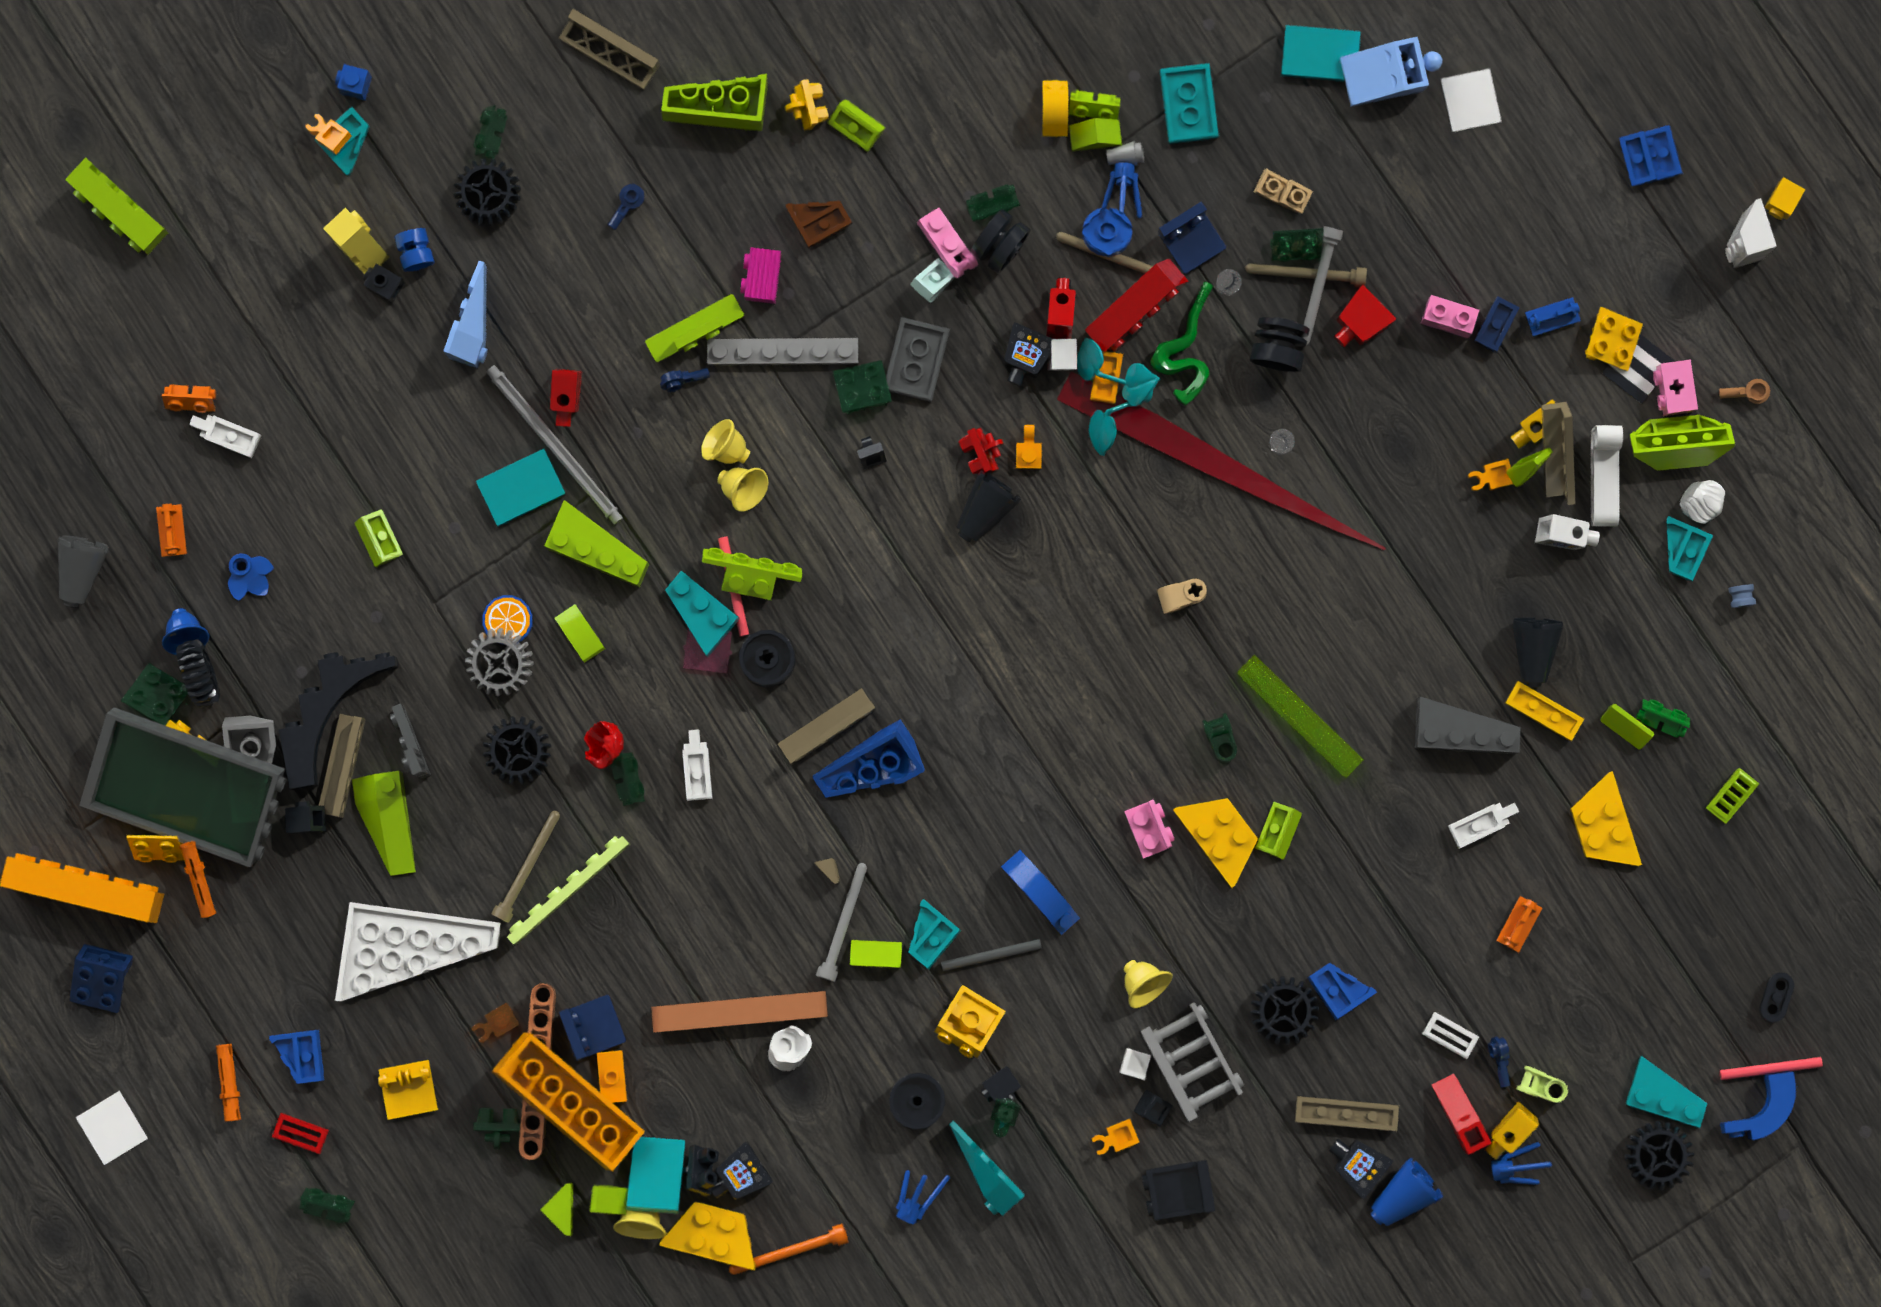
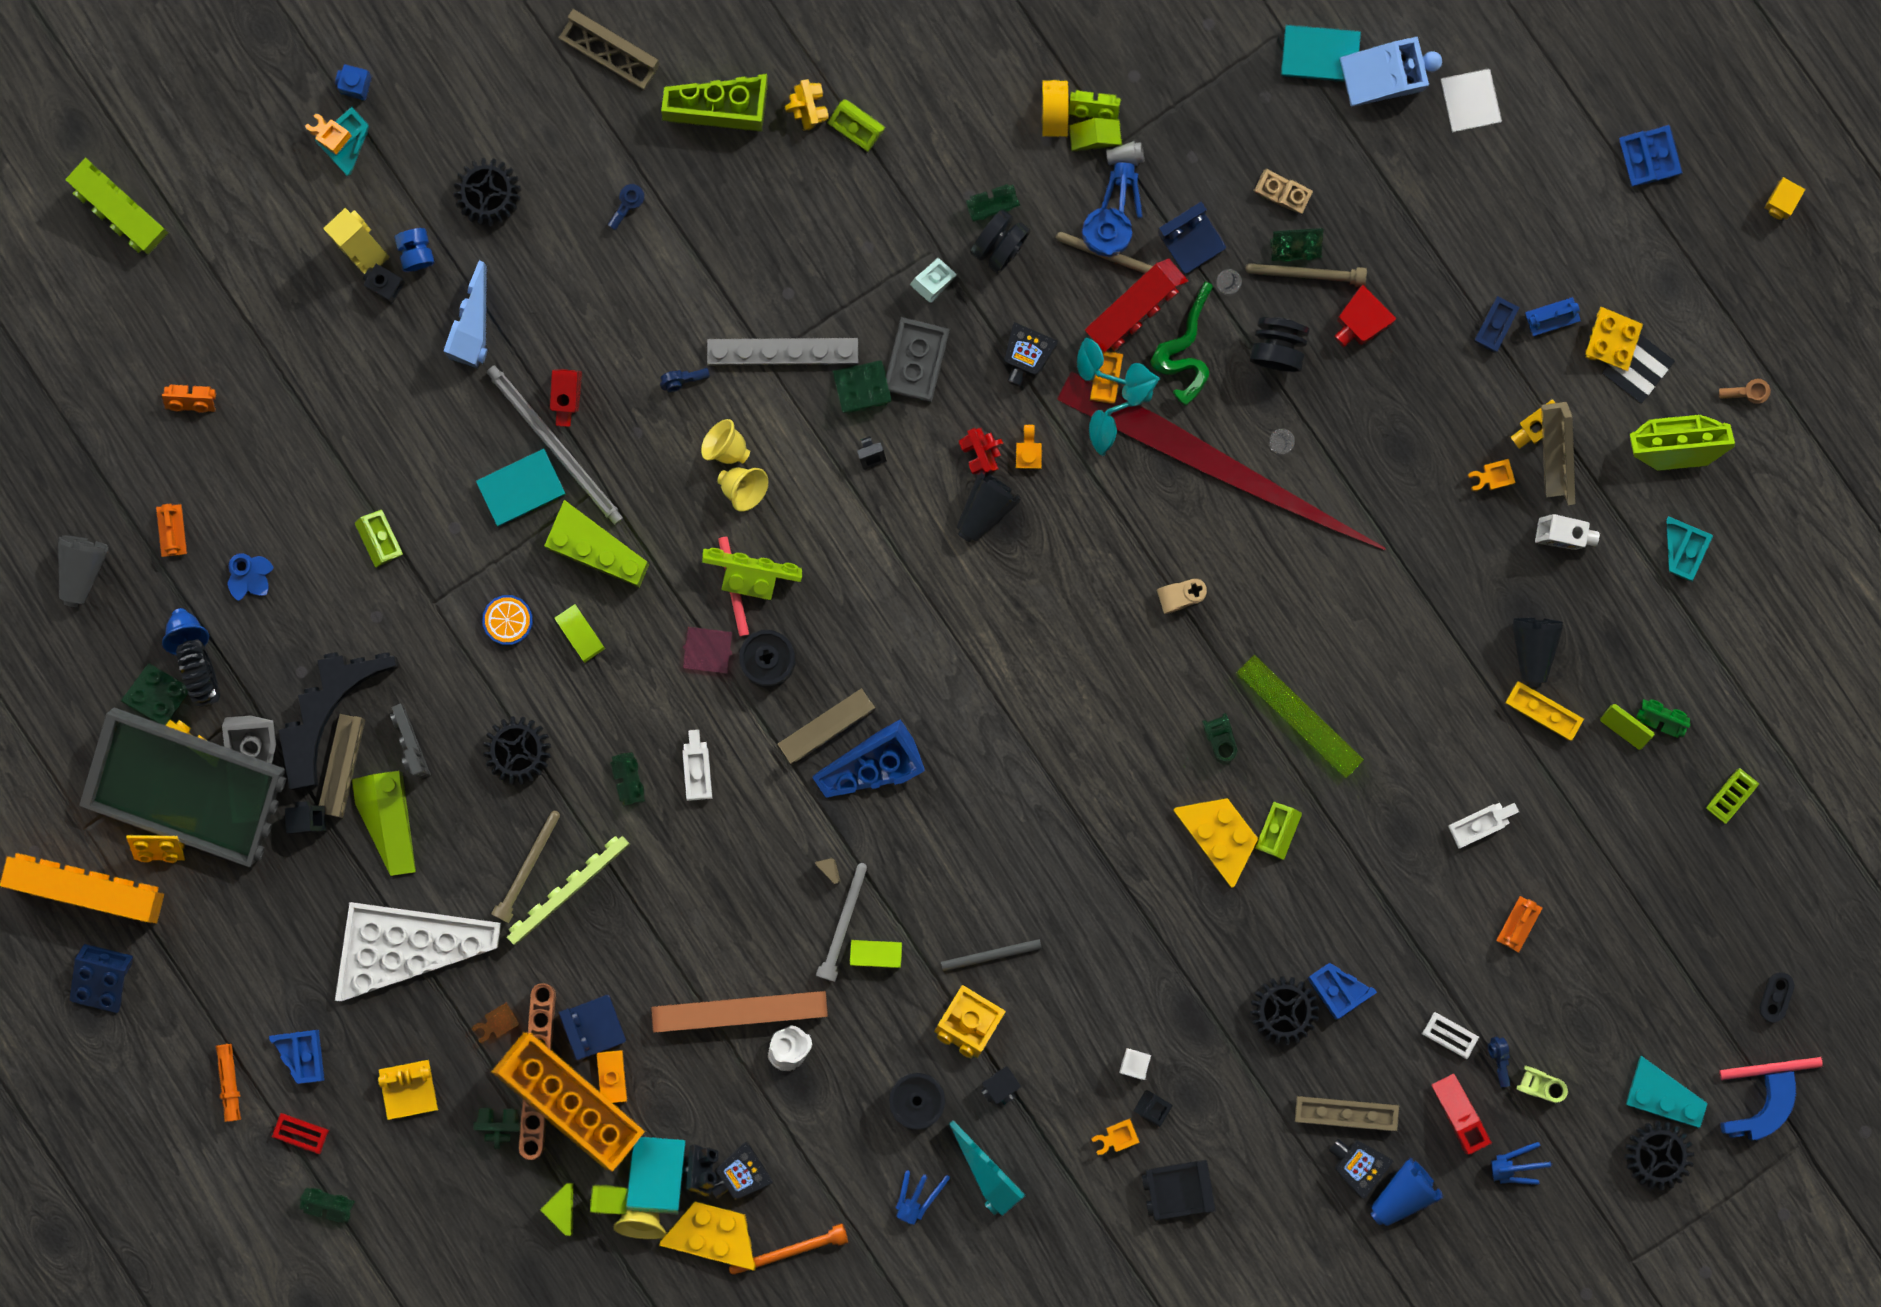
white sticker [76,1091,148,1165] -> none
orange pin [180,841,216,918] -> none
white hinge [189,415,261,458] -> none
light grey gear [465,628,534,696] -> none
clear green hinge [473,105,508,159] -> none
red hair [584,721,624,769] -> none
lime bracket [645,294,744,362] -> none
teal wing [665,571,740,657] -> none
dark pink brick [740,247,781,304] -> none
reddish brown wing [785,201,852,248] -> none
teal wing [908,899,961,969] -> none
bright pink plate [917,208,978,278] -> none
clear green hinge [990,1099,1021,1137] -> none
blue arch [1001,850,1080,935] -> none
red torso [1046,278,1076,339] -> none
white panel [1048,339,1077,370] -> none
bright pink bracket [1124,800,1174,859] -> none
light yellow hat [1124,960,1173,1008] -> none
light grey fence [1140,1002,1244,1122] -> none
teal tile [1160,63,1219,144] -> none
light grey piece [1301,226,1343,346] -> none
dark grey wedge [1415,697,1521,754] -> none
bright pink brick [1421,295,1479,338] -> none
yellow torso [1485,1101,1539,1160] -> none
lime slope [1506,448,1553,487] -> none
yellow wing [1570,771,1642,866] -> none
white beam [1591,425,1623,526] -> none
bright pink brick [1653,360,1698,416] -> none
white hair [1680,480,1725,524] -> none
white slope [1725,198,1777,268] -> none
sand blue wheel [1728,584,1756,608] -> none

